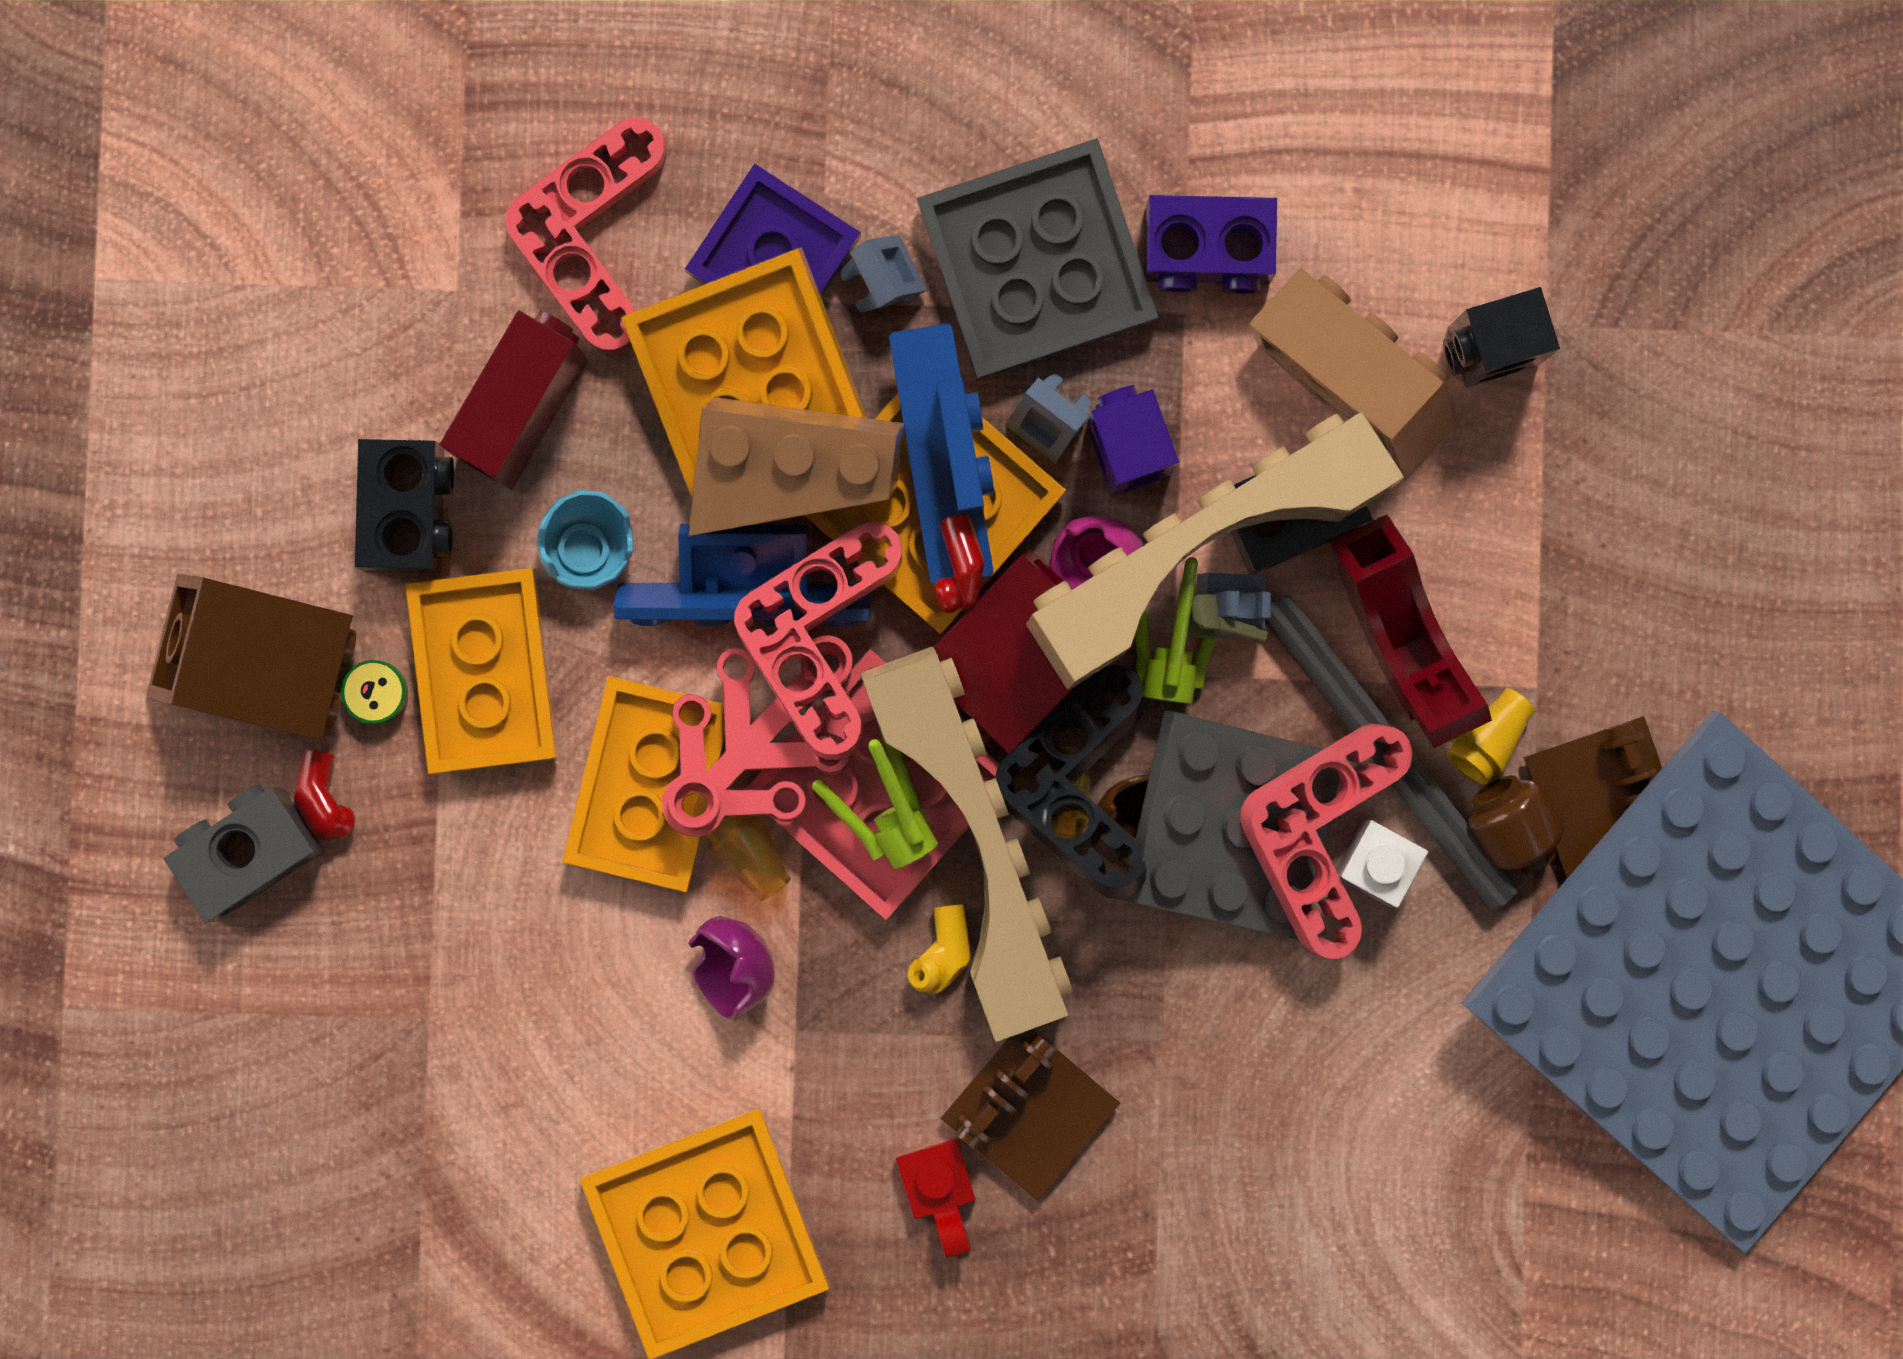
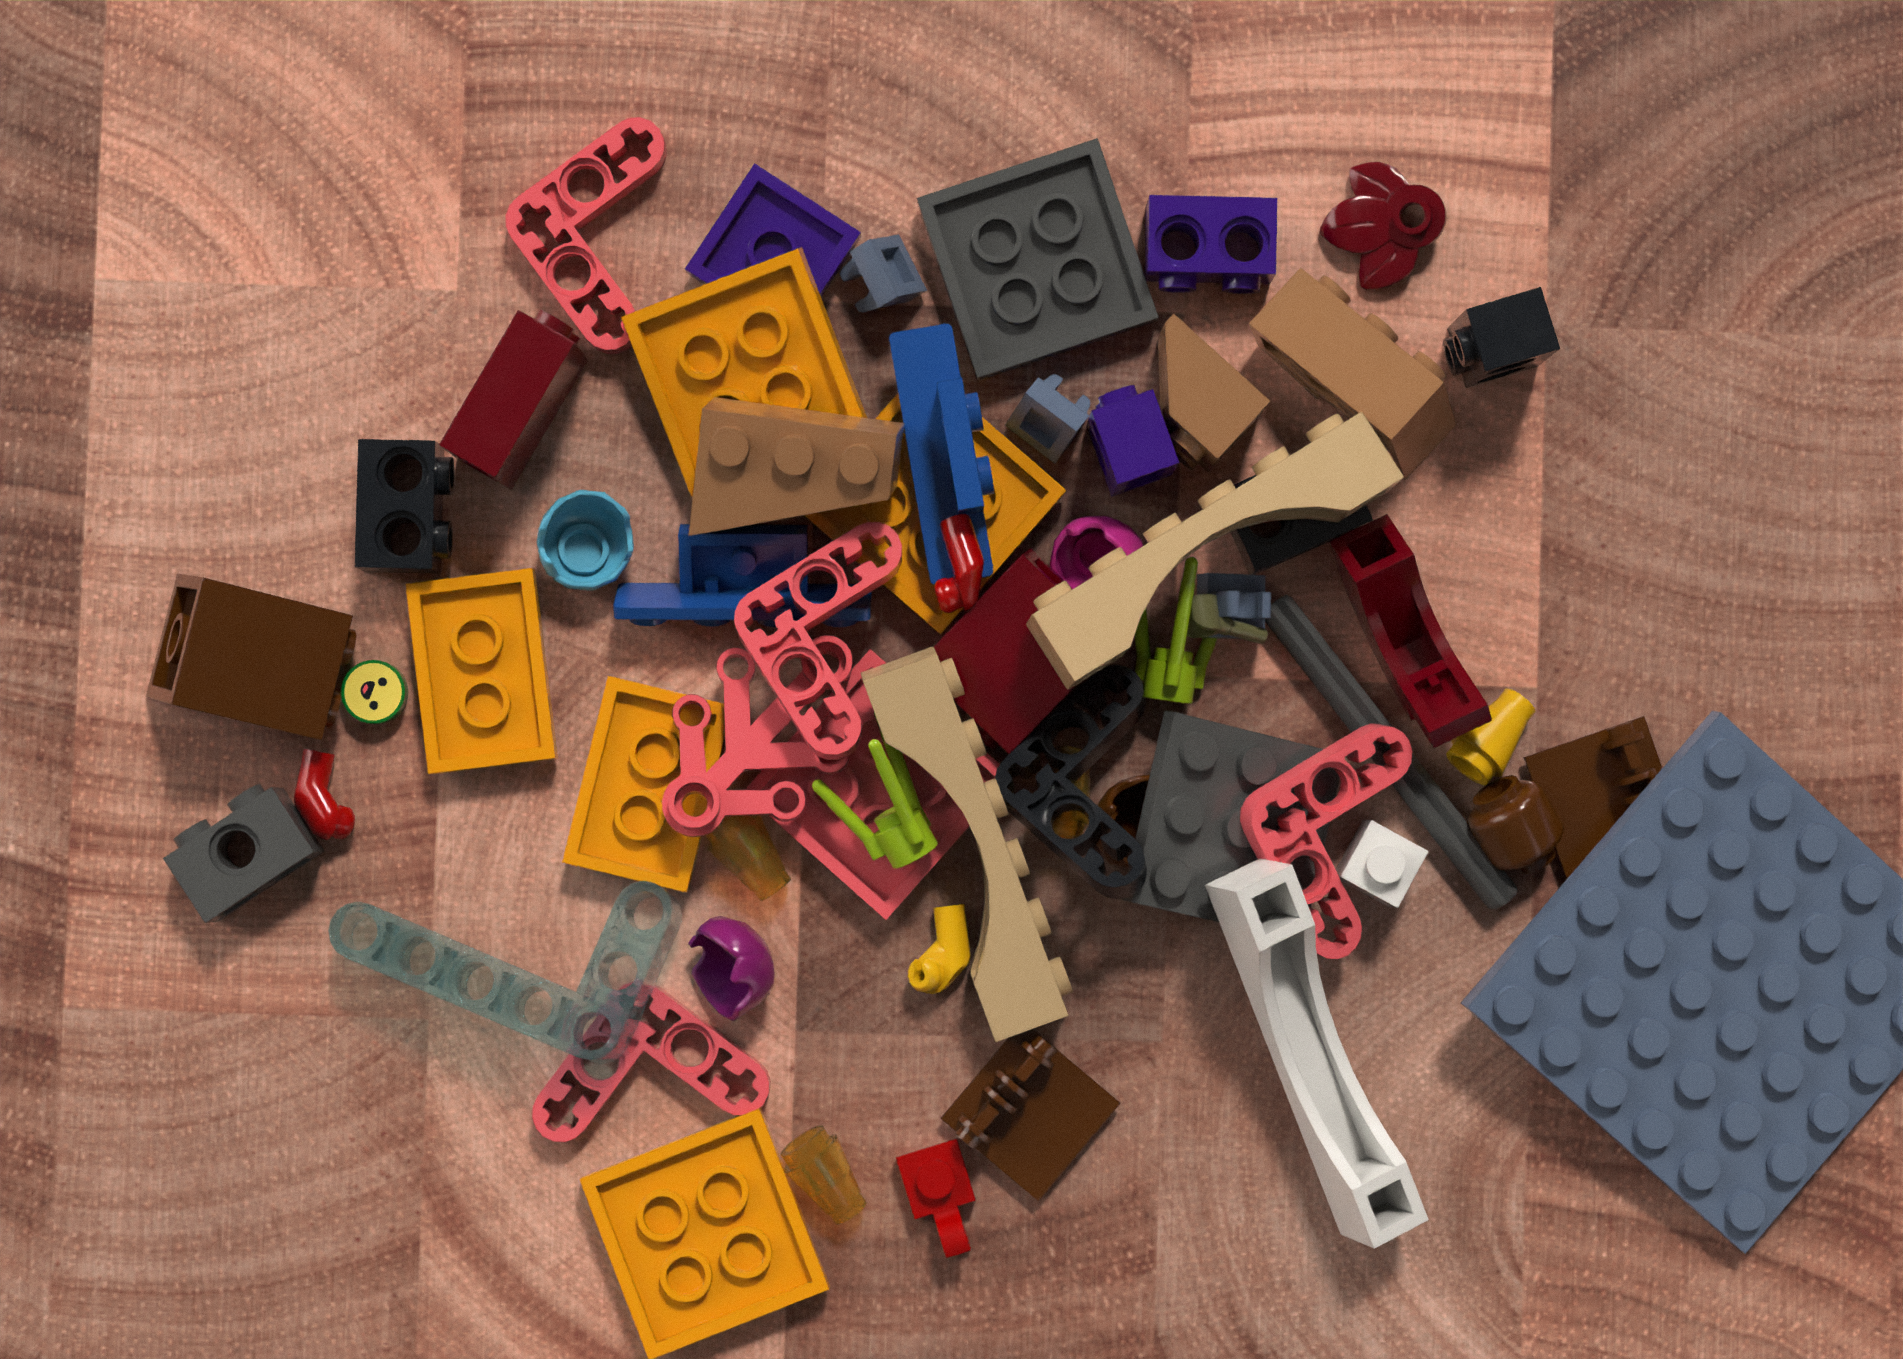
none -> clear light blue beam [328,881,682,1064]
none -> coral beam [532,980,771,1142]
none -> clear yellow cone [780,1125,867,1225]
none -> medium nougat slope [1157,314,1270,472]
none -> white arch [1205,858,1429,1249]
none -> dark red plate [1319,162,1447,290]

